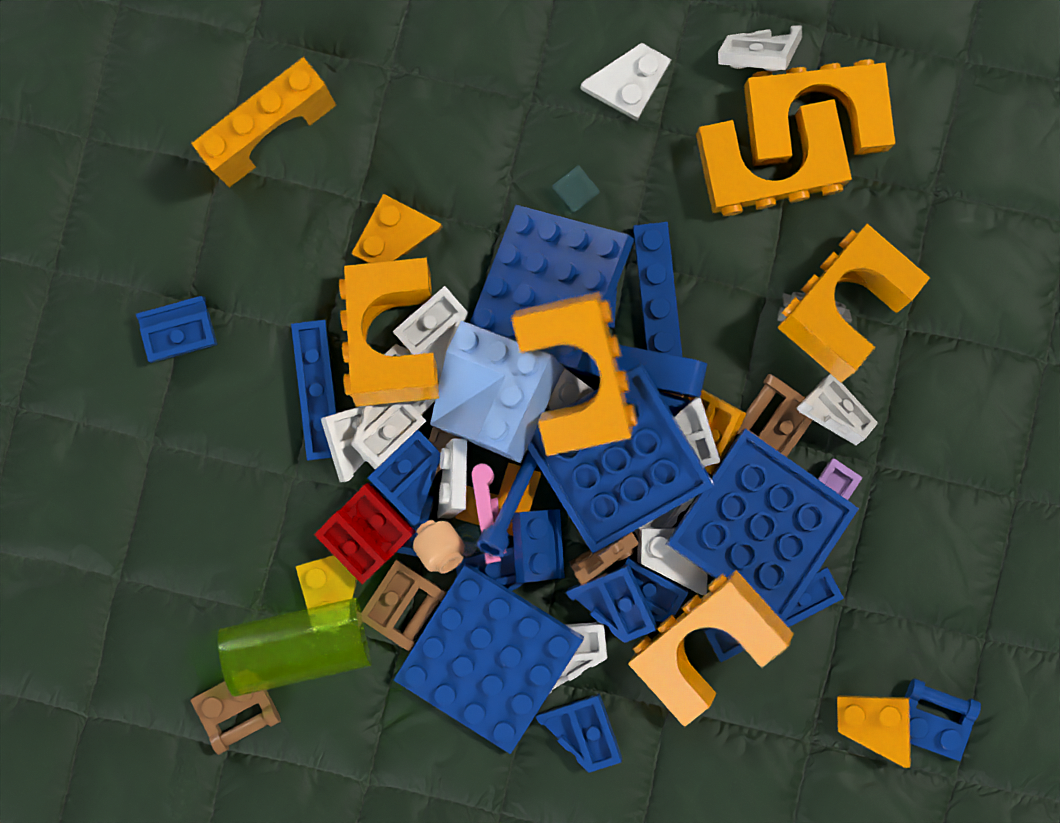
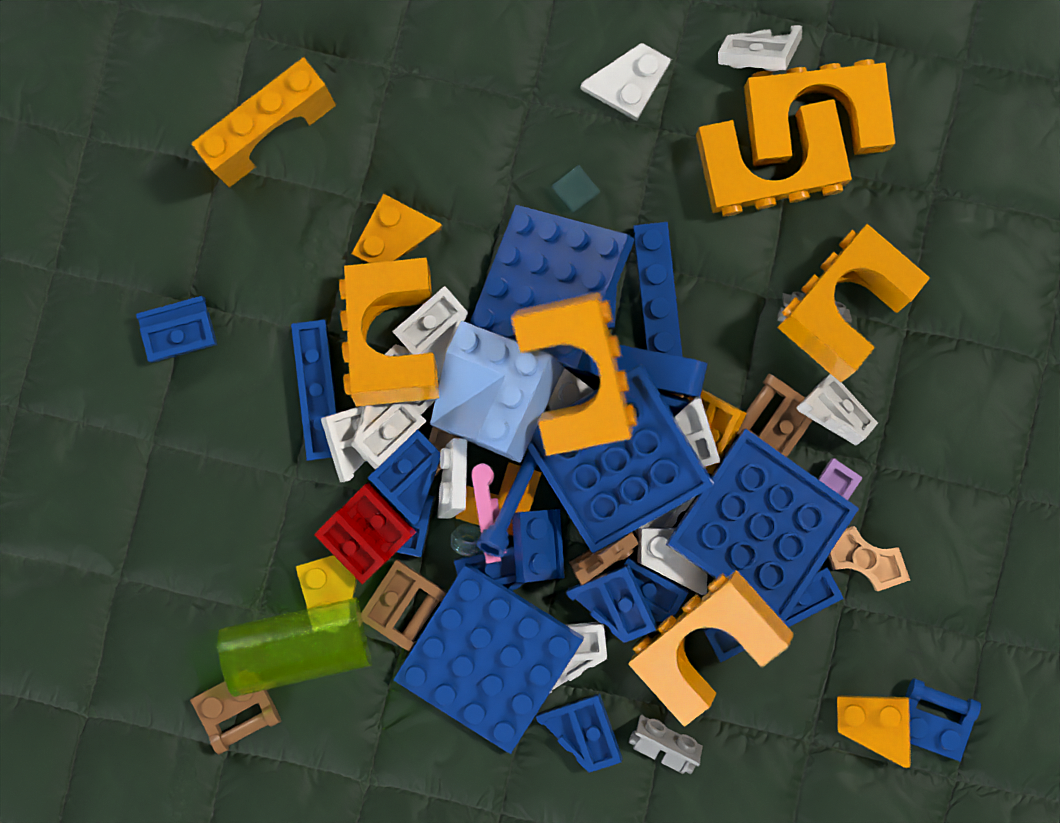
light nougat head [413,520,465,573] -> none
none -> light grey hinge [628,715,703,774]
none -> light nougat tile [827,526,910,591]

